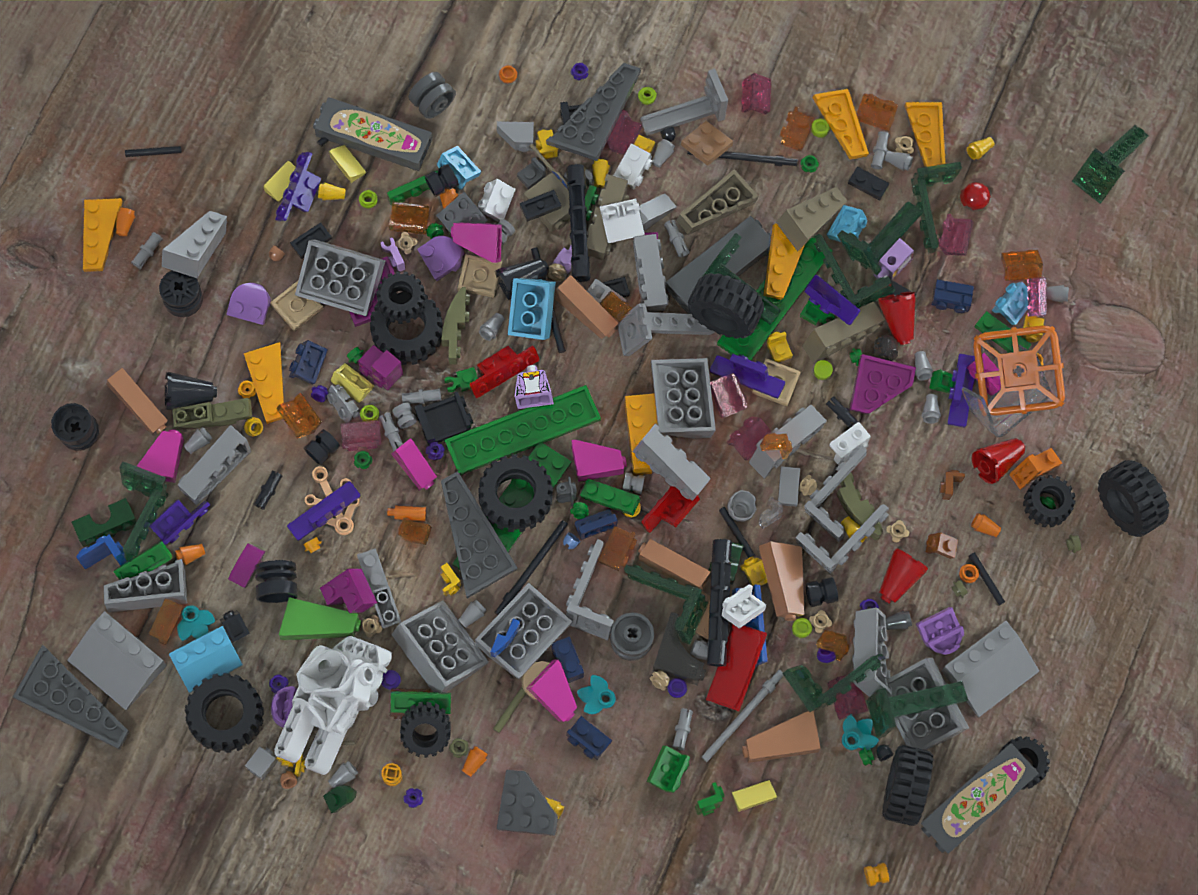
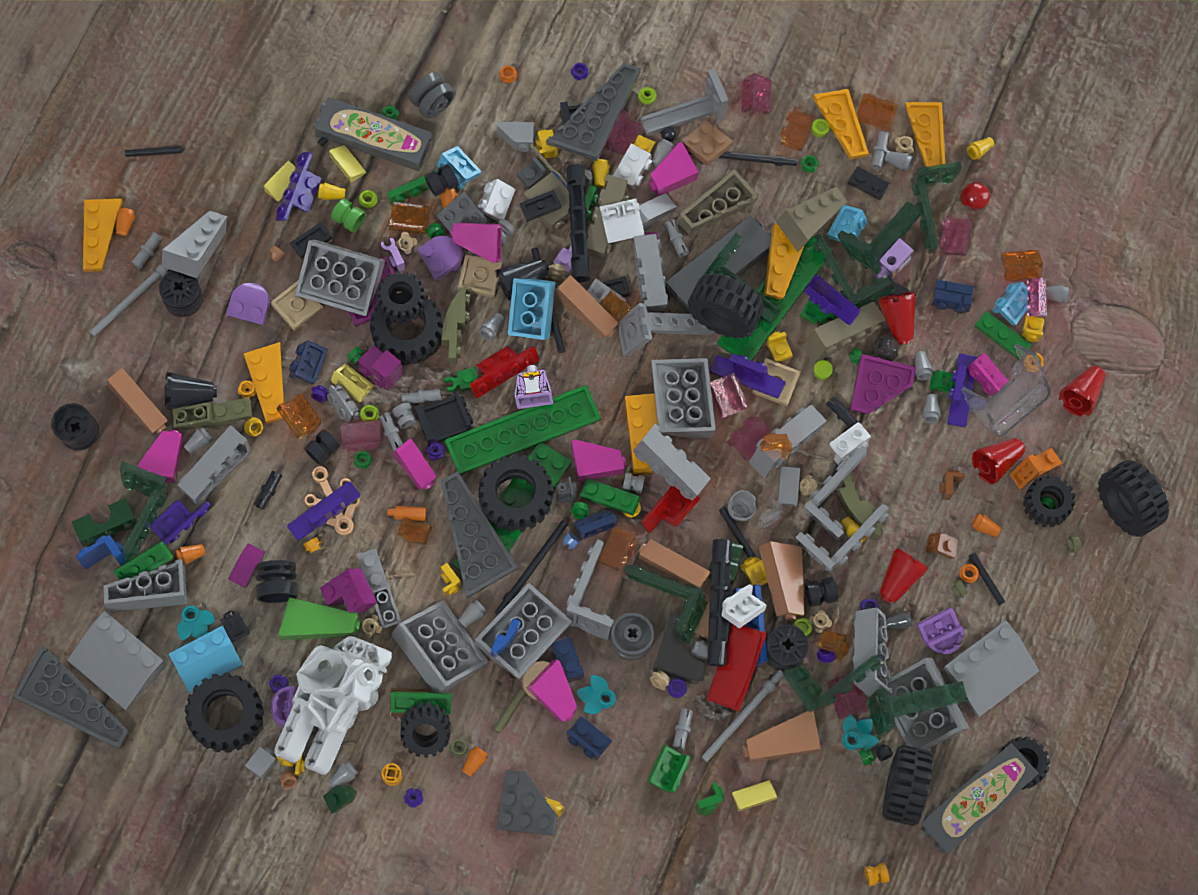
clear orange bracket [149,599,183,645] -> none
dark purple plate [381,670,401,690] -> none
tan plate [886,520,909,543] -> none
orange plate [973,325,1065,416] -> none
clear green bracket [1072,125,1149,204] -> none
none -> light grey bar [89,264,169,337]
none -> bright green wheel [331,198,366,233]
none -> green plate [381,105,399,120]
none -> dark pink slope [648,142,698,197]
none -> black wheel [766,624,809,672]
none -> red cone [1059,366,1106,417]

